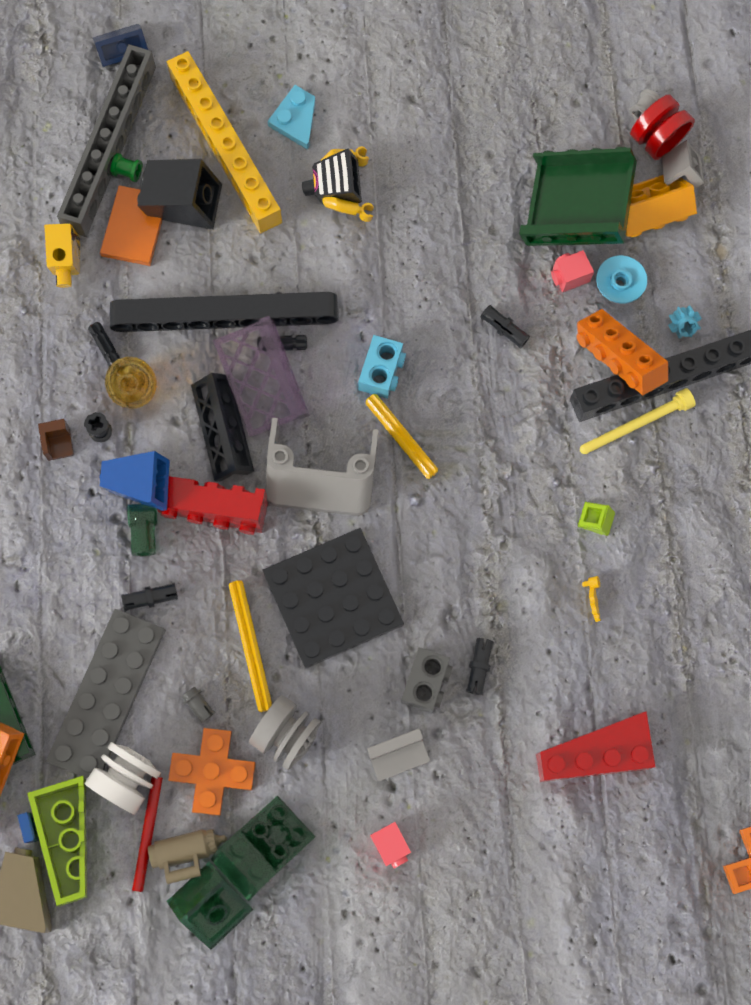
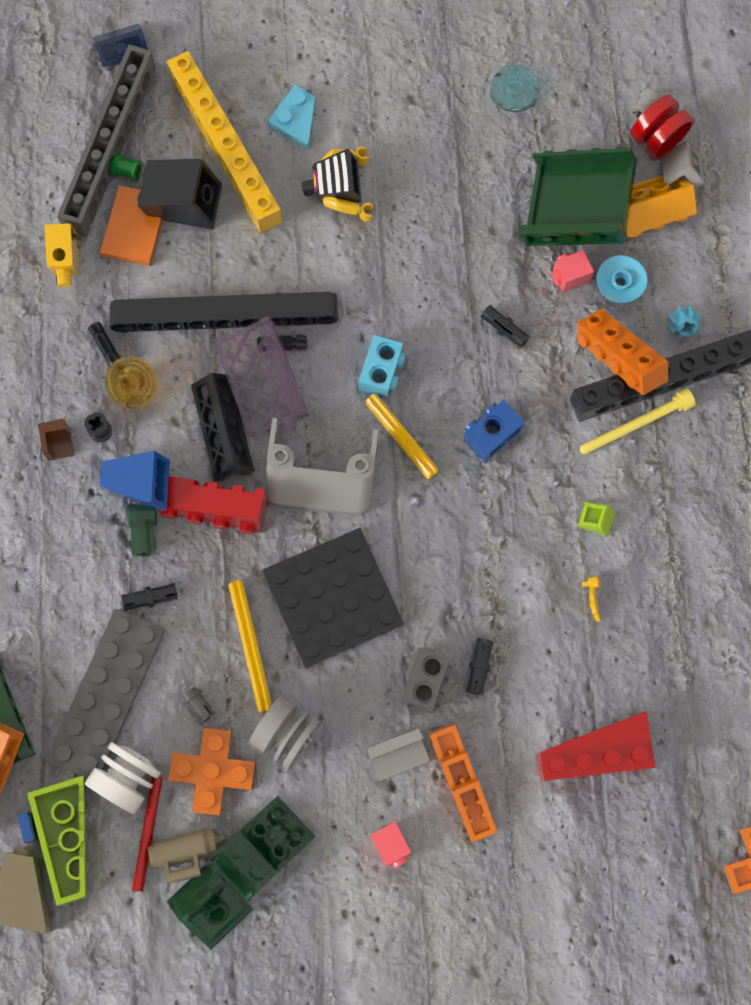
none -> orange slope [428,722,497,843]
none -> blue brick [463,400,525,463]
none -> clear light blue tile [490,65,540,113]

